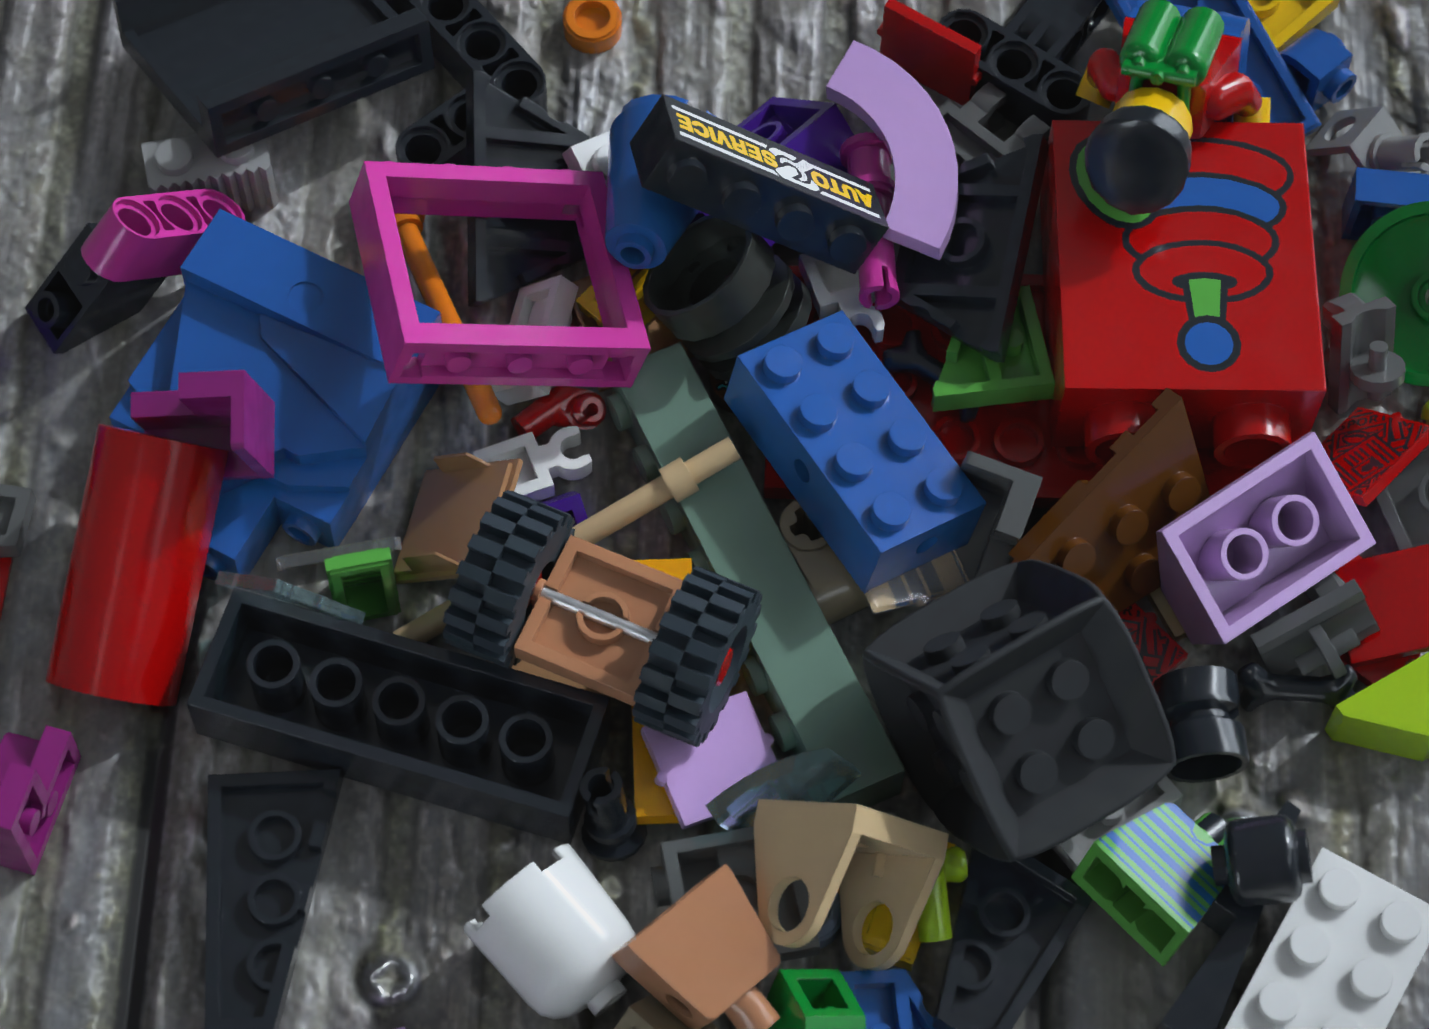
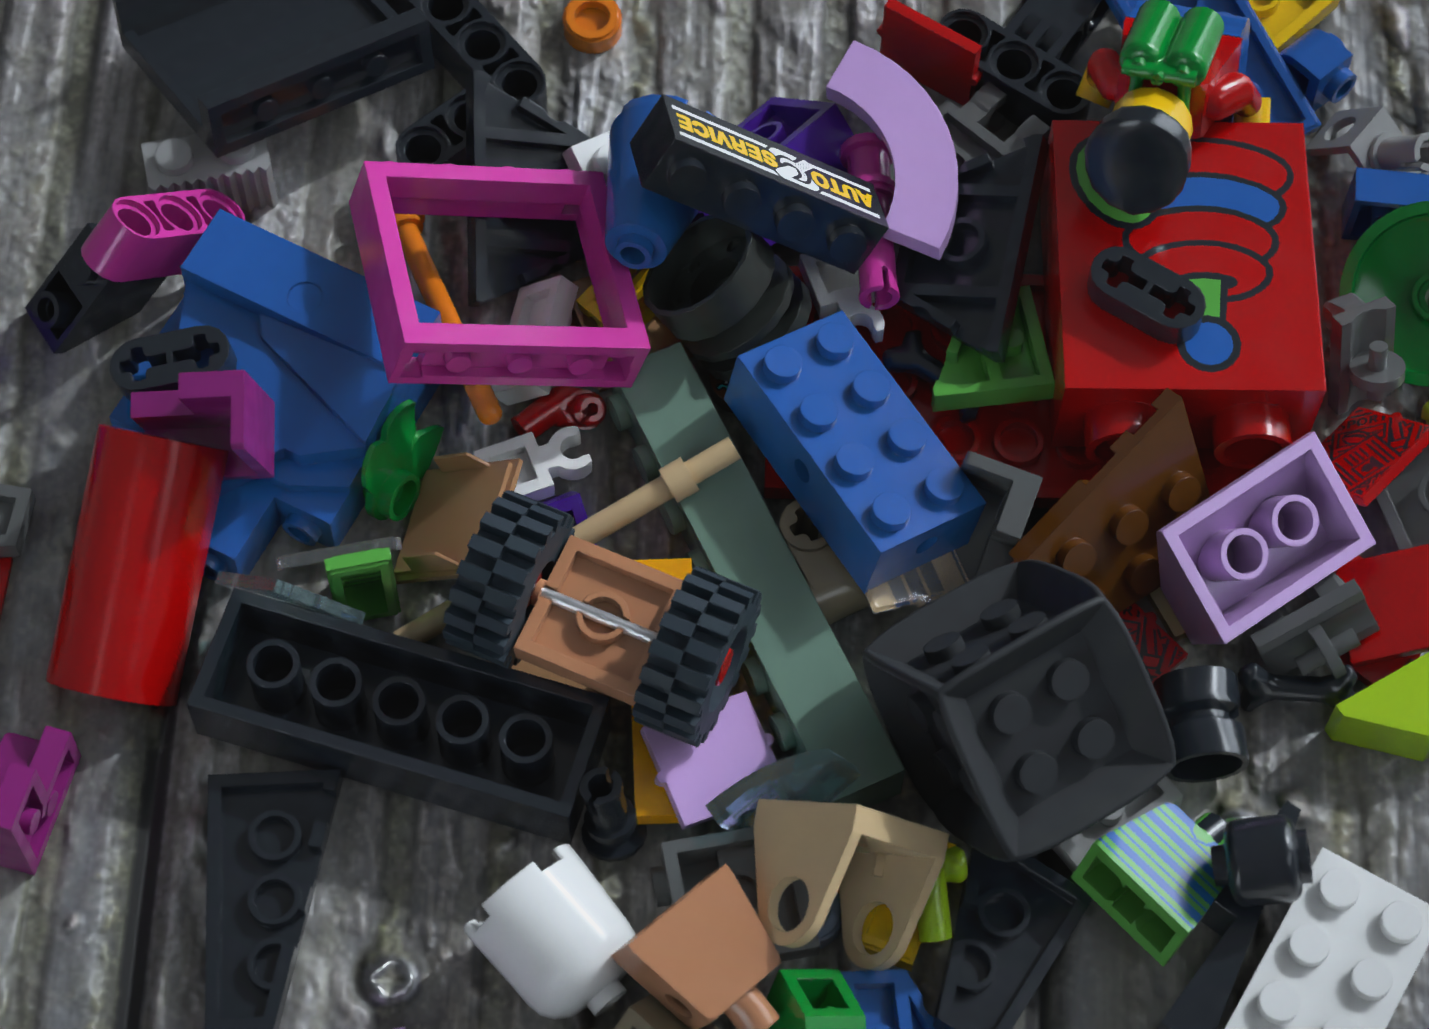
none -> black beam [110,325,237,401]
none -> green plate [361,399,444,521]
none -> black beam [1087,247,1206,344]

